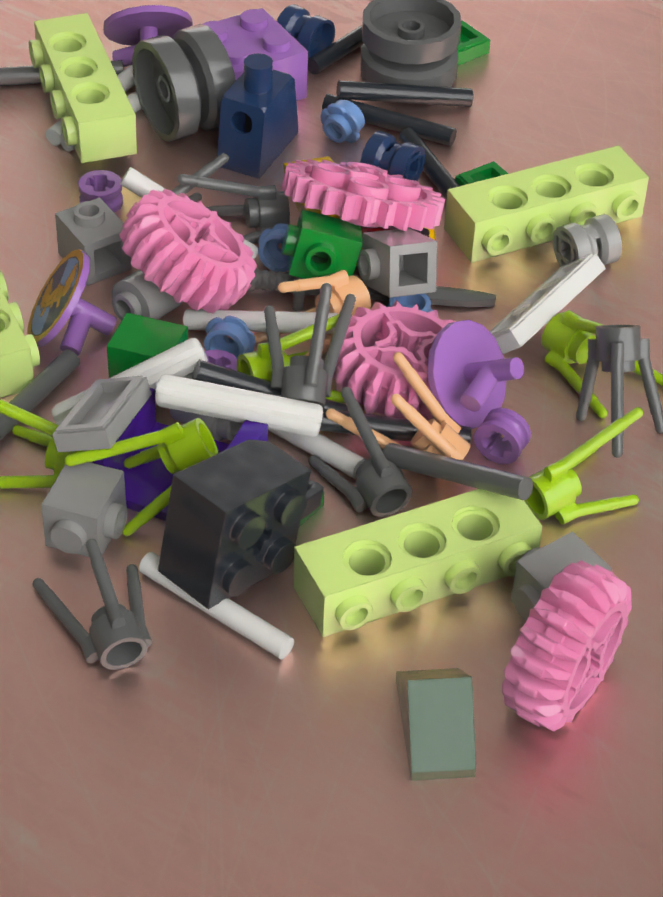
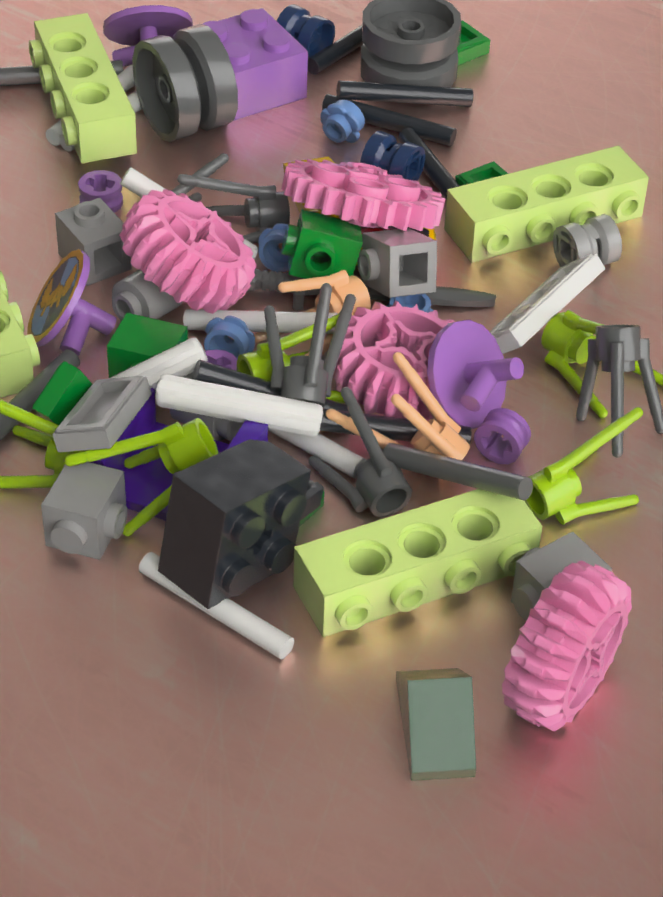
dark grey plant [32,539,152,670] -> none
dark blue torso [217,53,298,179] -> none
none -> green tile [33,361,92,425]

